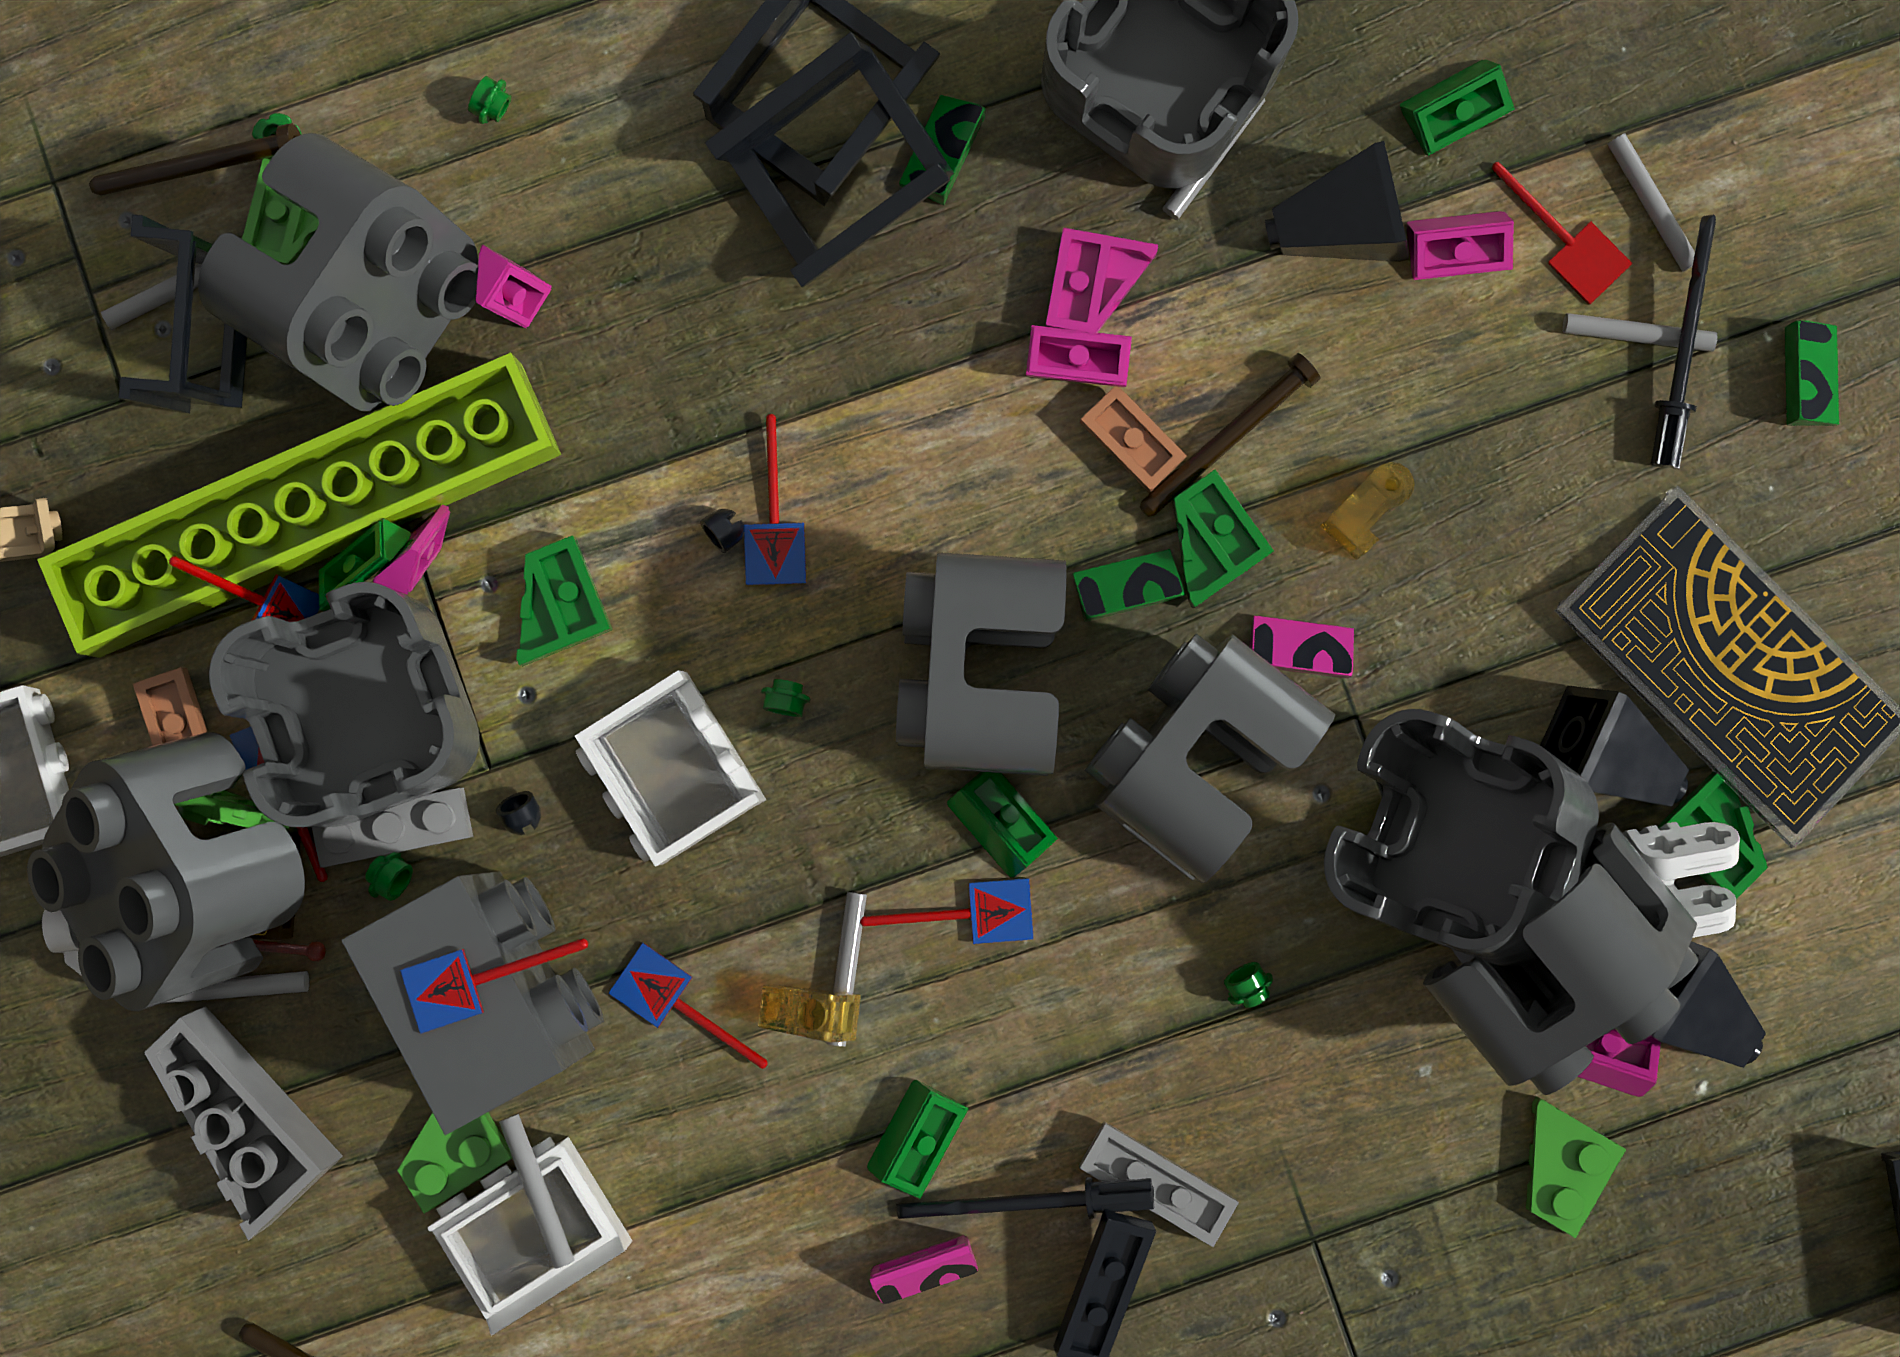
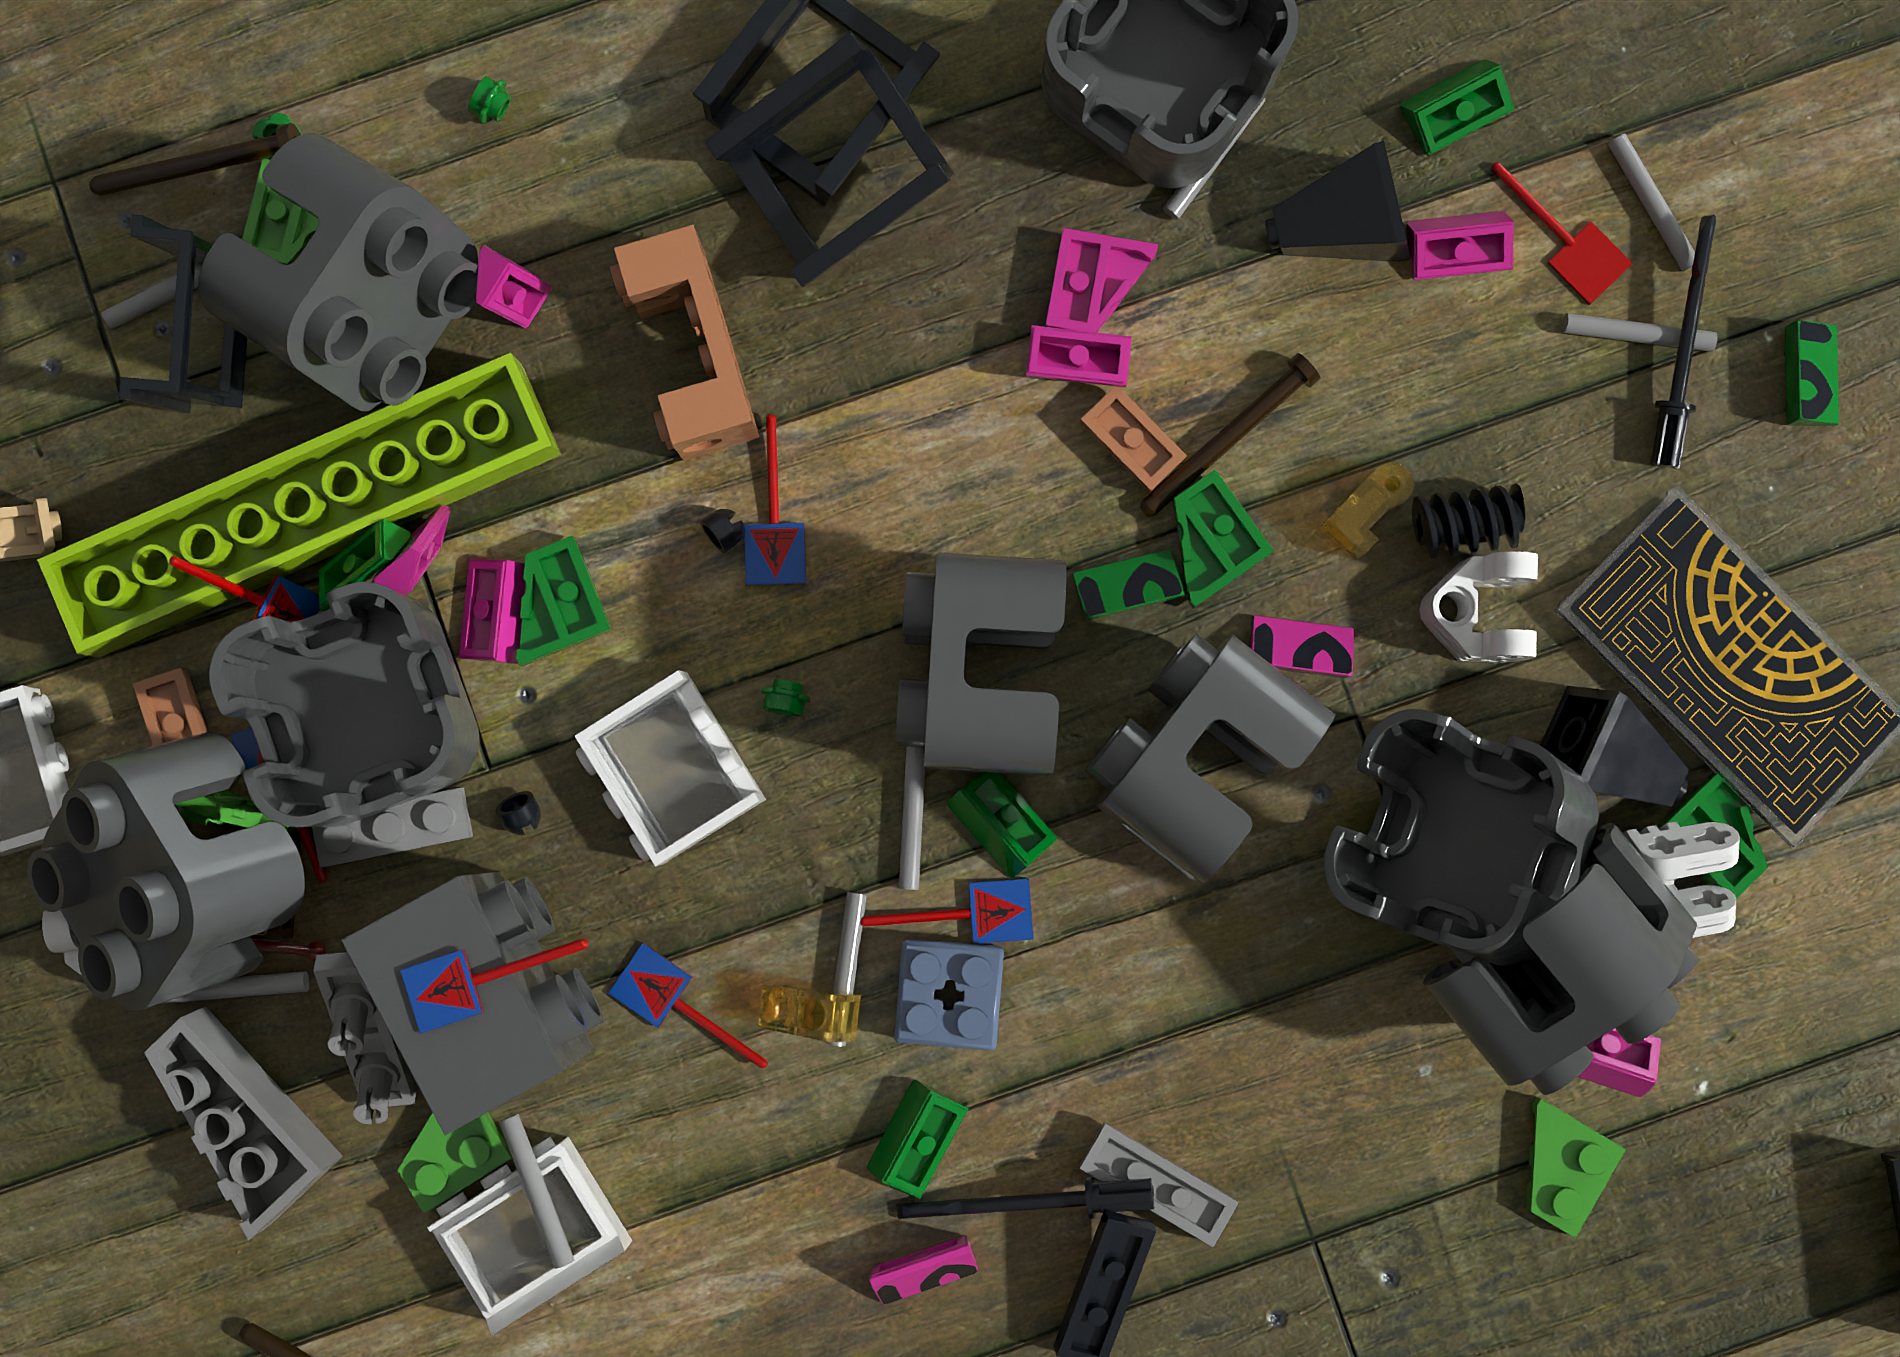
green plate [365,852,413,901] -> none
green slope [899,95,986,206] -> none
green plate [1224,962,1273,1008] -> none
black slope [1649,941,1766,1068] -> none
none -> light grey plate [313,952,417,1124]
none -> dark pink slope [459,559,525,664]
none -> nougat plate [610,225,760,461]
none -> sand blue brick [894,938,1004,1050]
none -> light grey bar [899,747,925,890]
none -> black piece [1412,483,1525,558]
none -> white piece [1419,552,1538,662]

